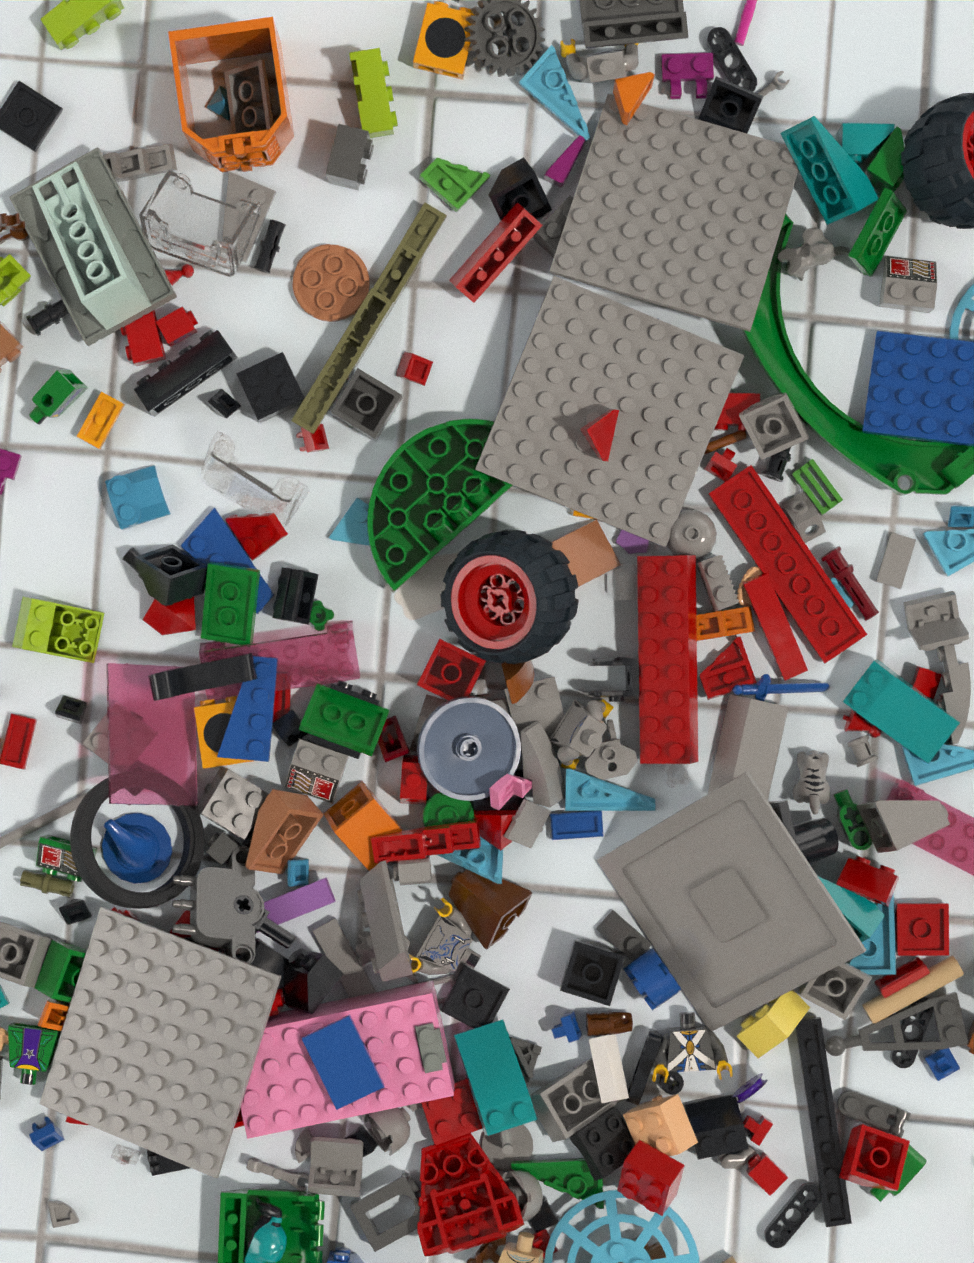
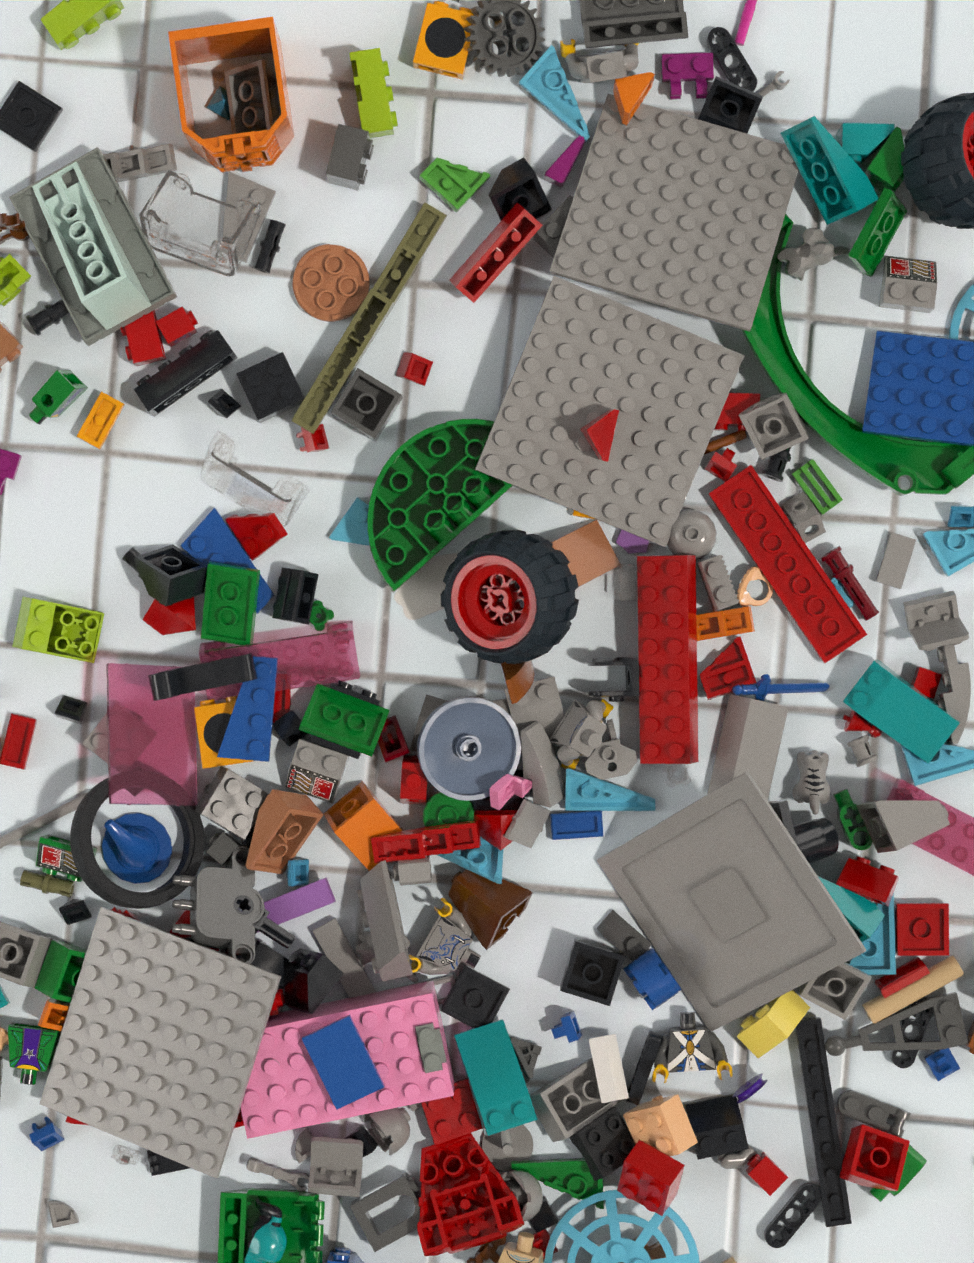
dark azure slope [105,465,171,530] -> none
red piece [164,264,194,286] -> none
red brick [417,638,486,701] -> none
reddish brown hinge [586,1012,633,1036] -> none
black bush [659,1071,684,1095] -> none
red slope [743,573,808,681] -> none
red tile [743,1115,773,1146] -> none

